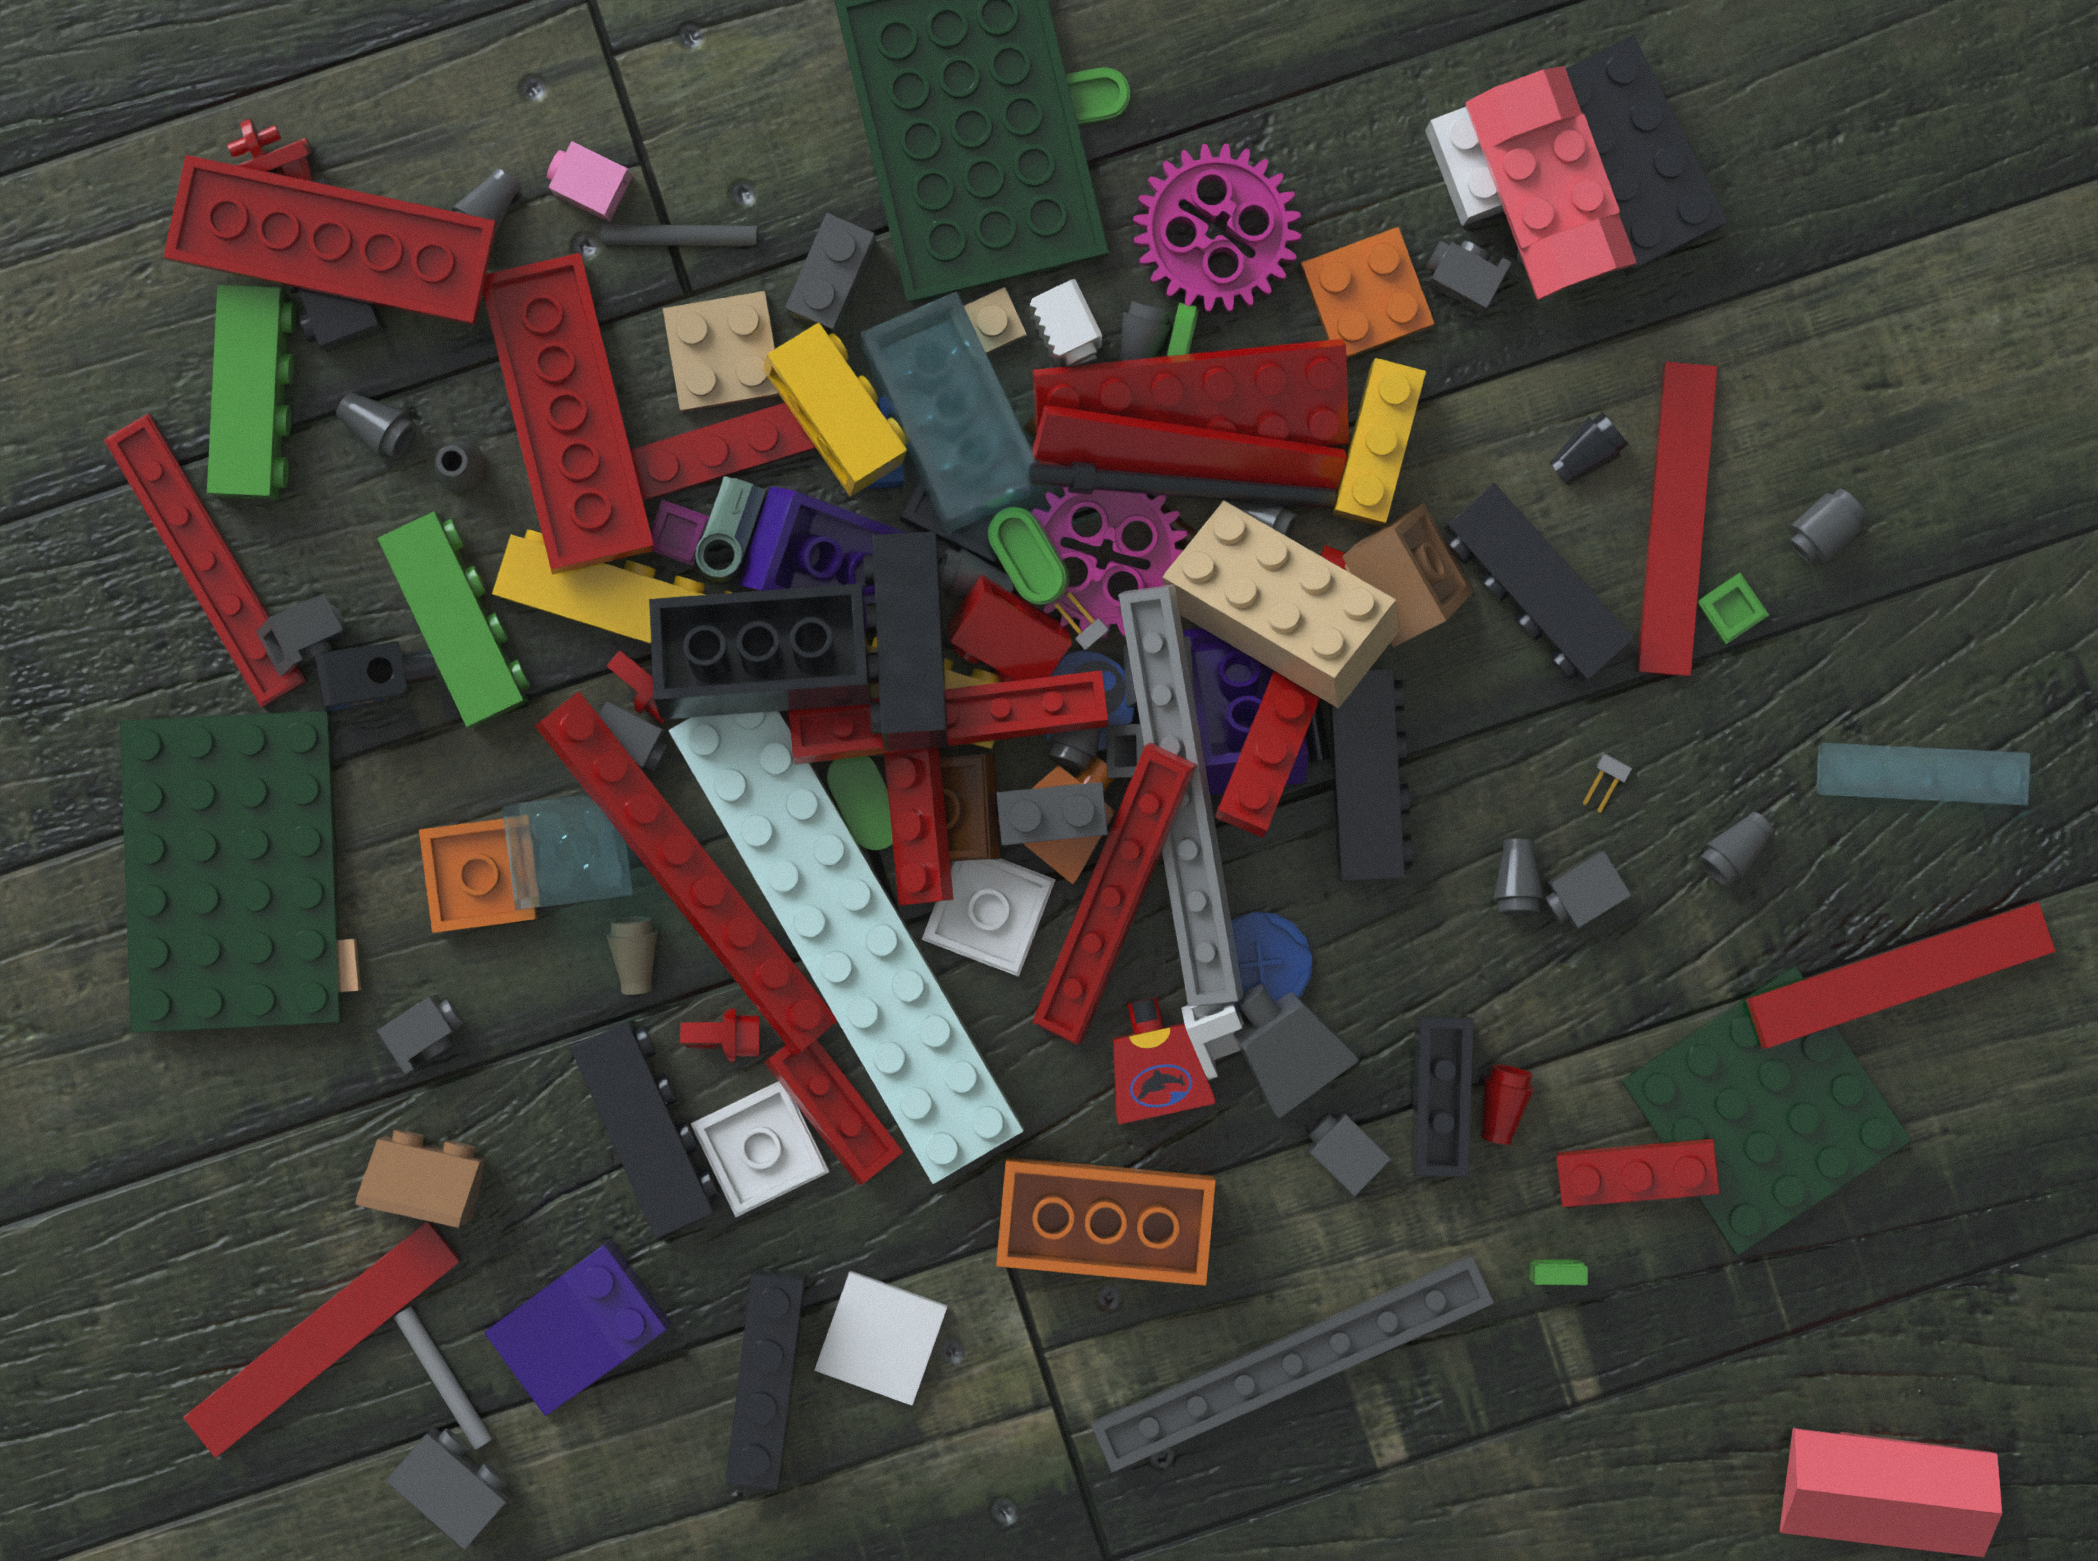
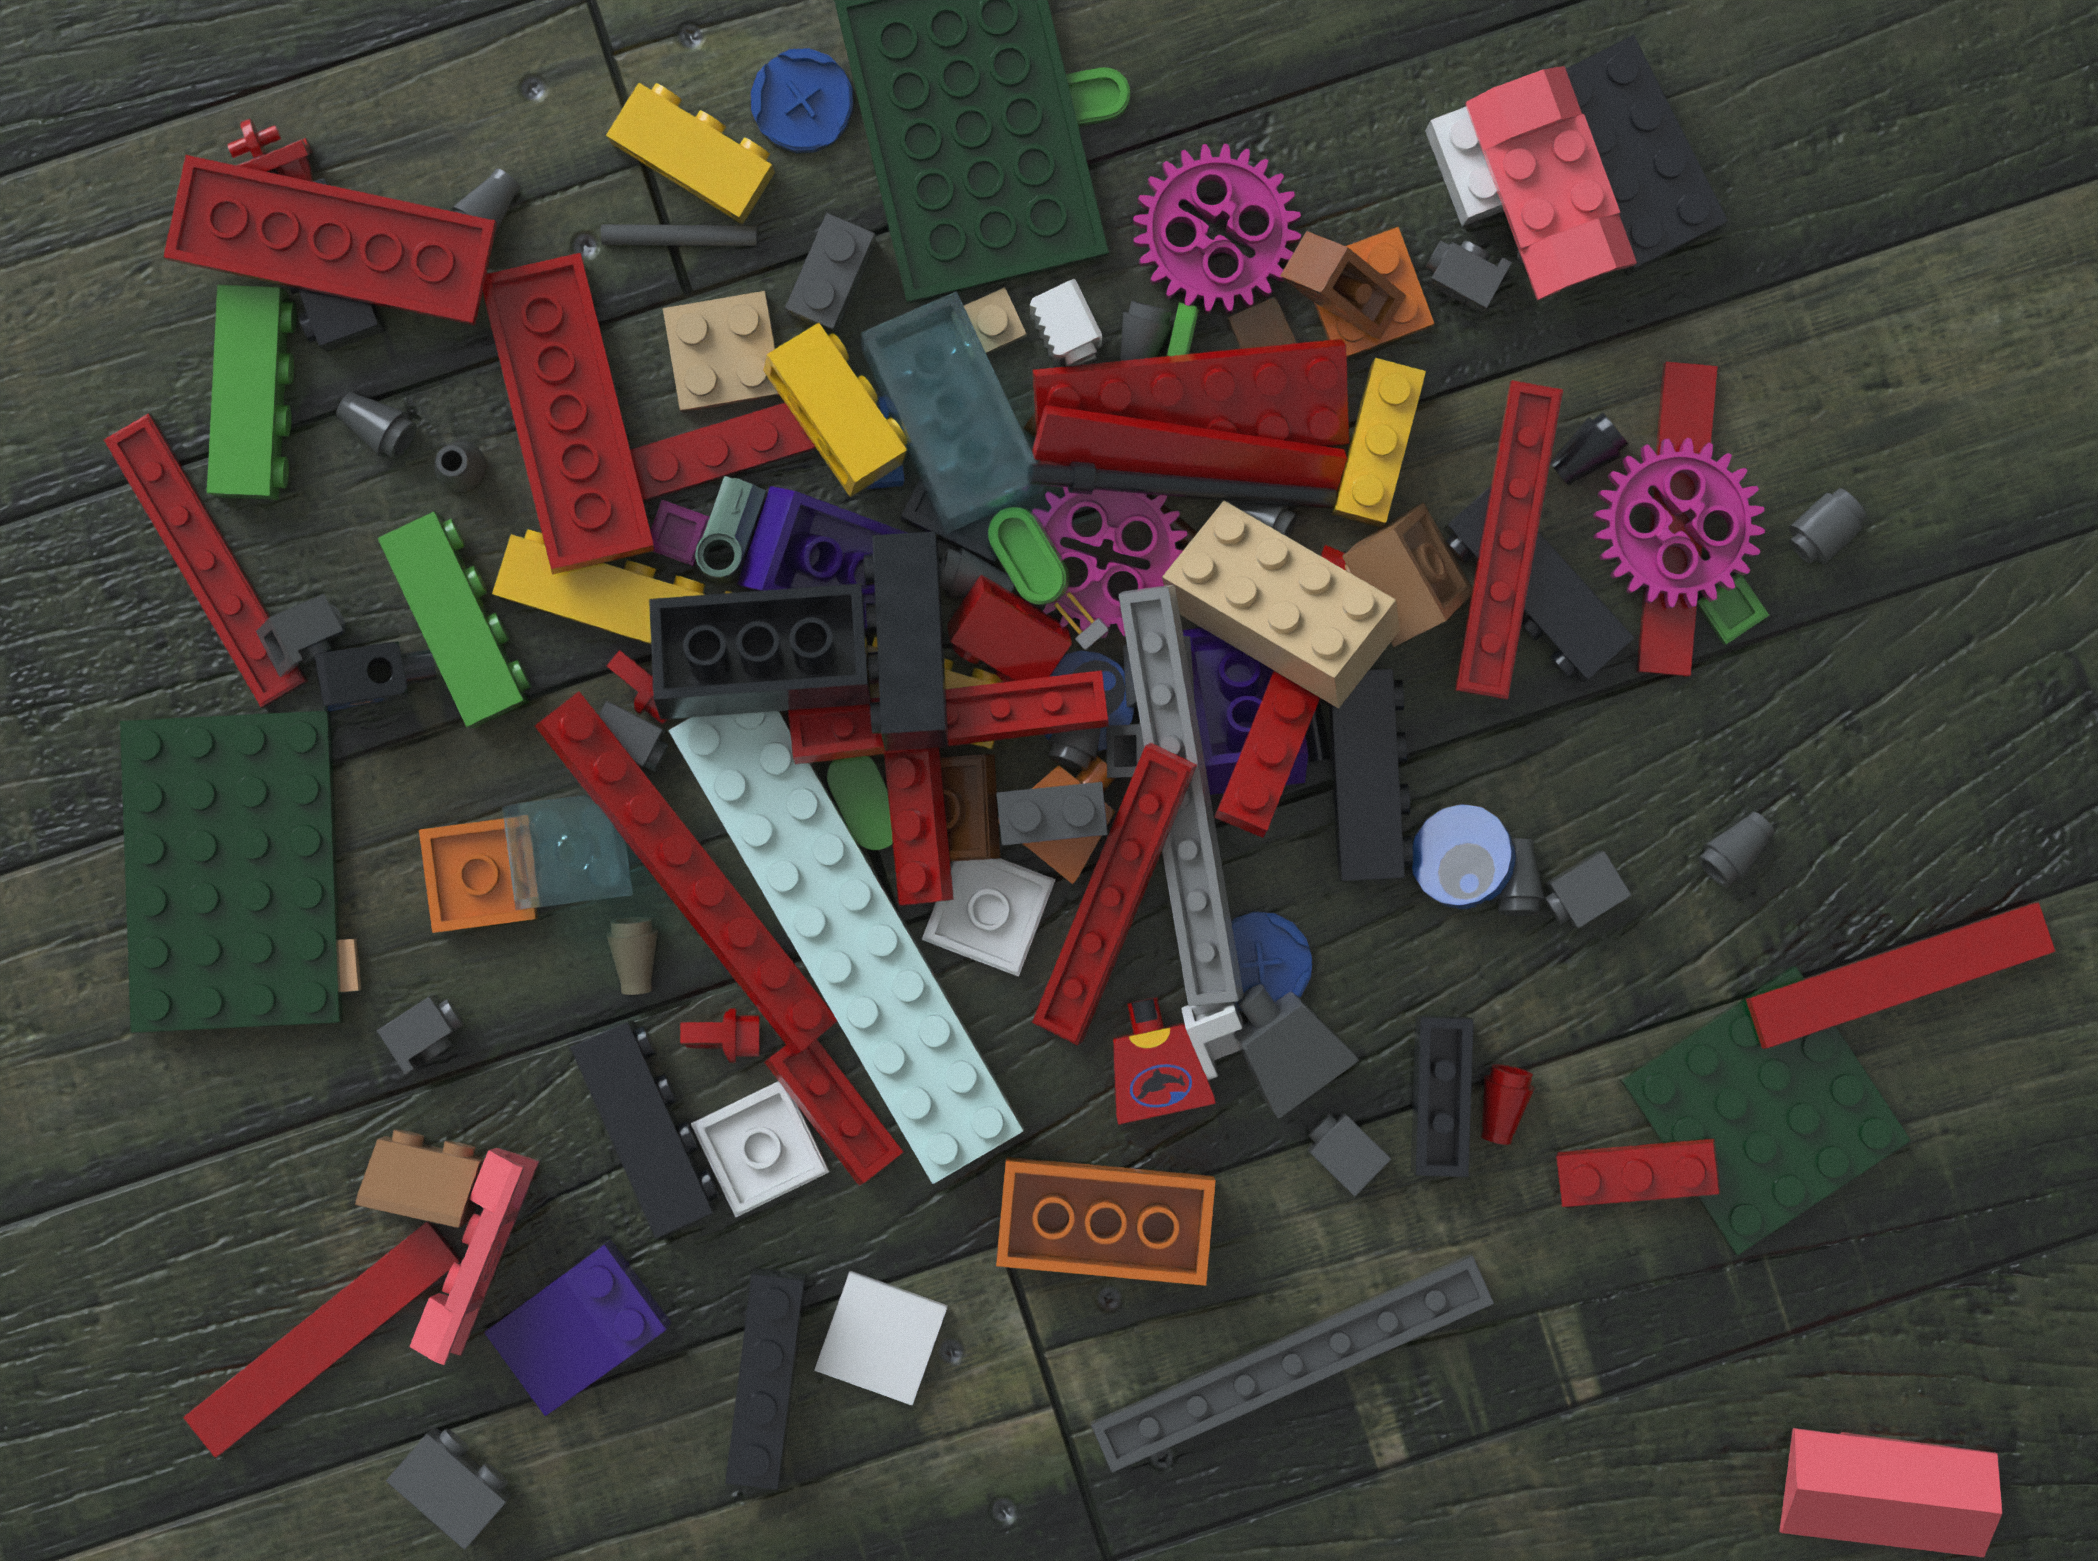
light grey bar [393,1306,493,1450] -> none
bright pink brick [546,141,633,223] -> none
bright green tile [1529,1259,1588,1285] -> none
light grey piece [1583,752,1632,813] -> none
clear light blue plate [1817,743,2030,805] -> none
none -> coral piece [410,1148,539,1365]
none -> yellow brick [606,83,775,225]
none -> blue tile [751,48,854,153]
none -> clear orange tile [1228,296,1296,349]
none -> dark orange slope [1280,231,1406,340]
none -> tile [1412,804,1516,910]
none -> red tile [1455,380,1563,700]
none -> dark pink gear [1593,438,1765,608]

